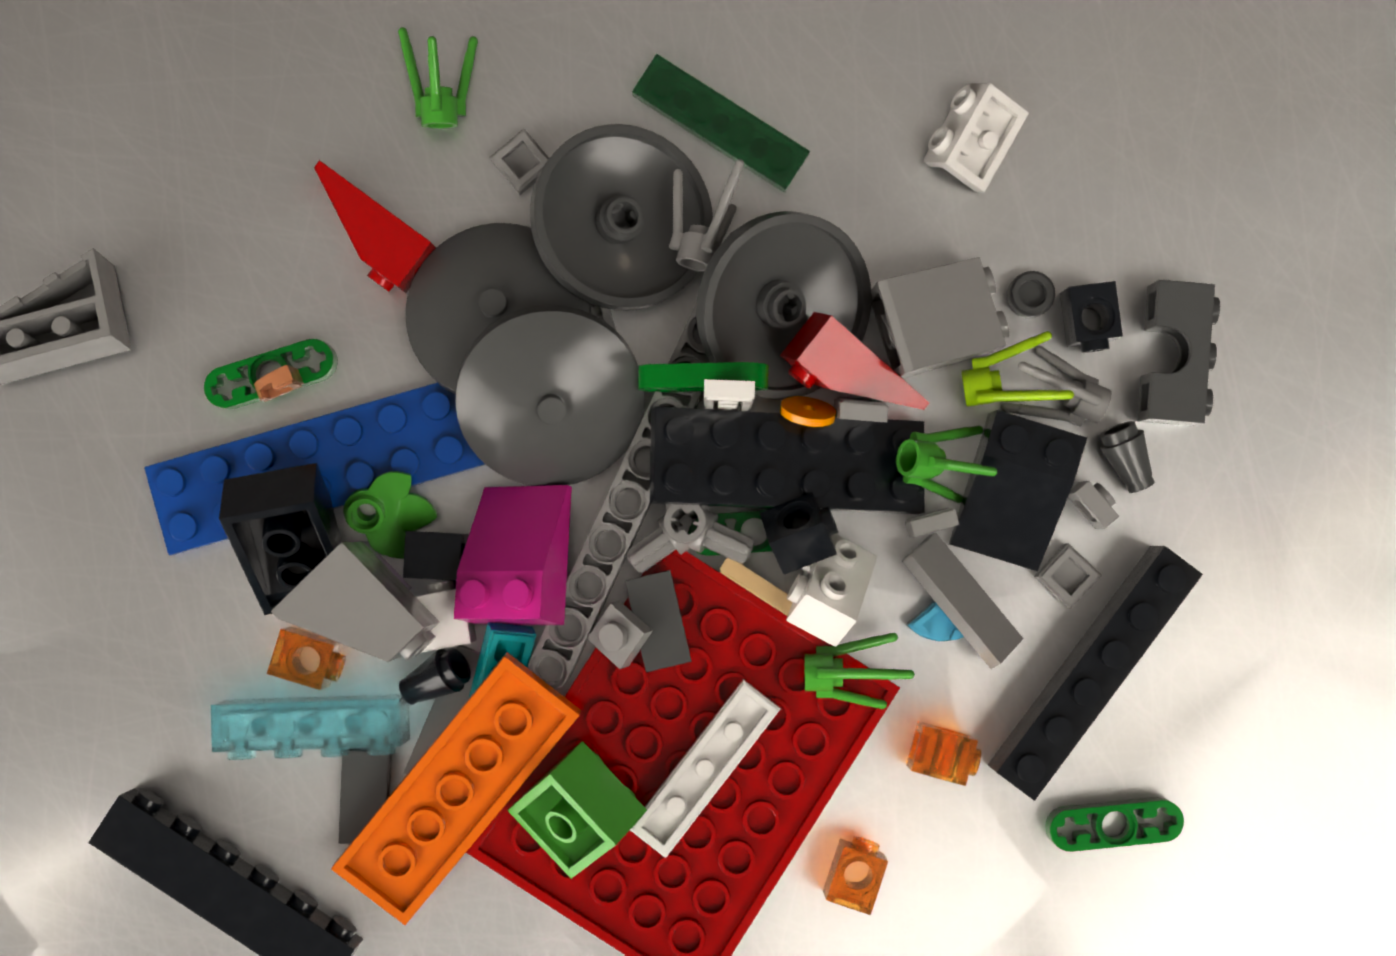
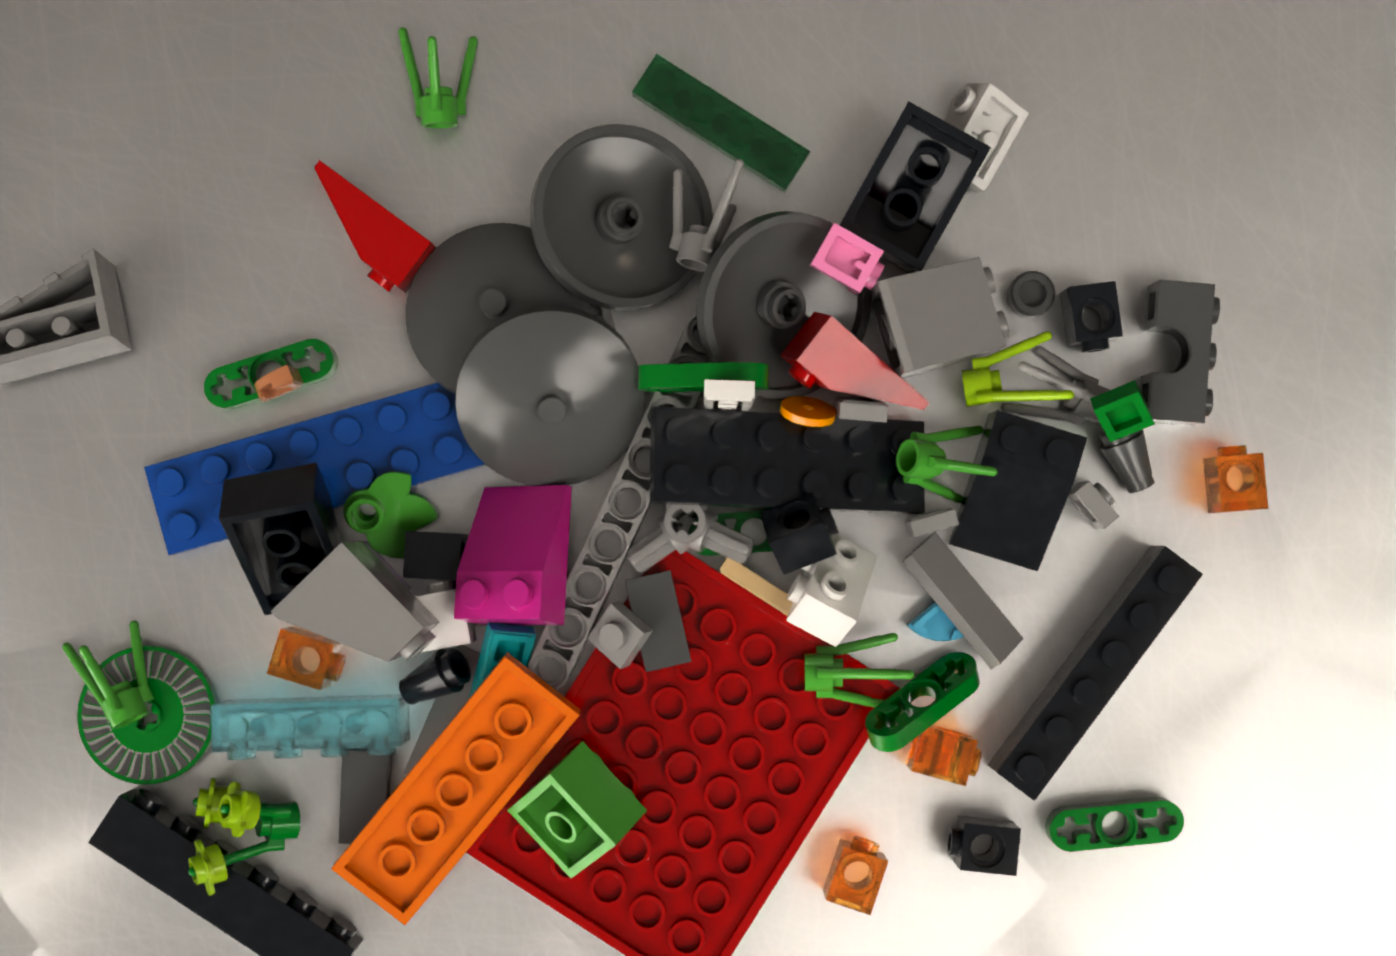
light grey tile [489,129,549,195] -> none
white tile [630,679,781,858] -> none
light grey tile [1034,543,1102,609] -> none
none -> bright green plant [62,620,154,729]
none -> piece [77,645,218,785]
none -> lime plant [188,778,300,896]
none -> bright pink bracket [809,222,885,295]
none -> black slope [840,101,991,273]
none -> green beam [865,652,980,752]
none -> black brick [947,816,1021,876]
none -> green plate [1090,380,1155,442]
none -> clear orange brick [1203,445,1268,513]

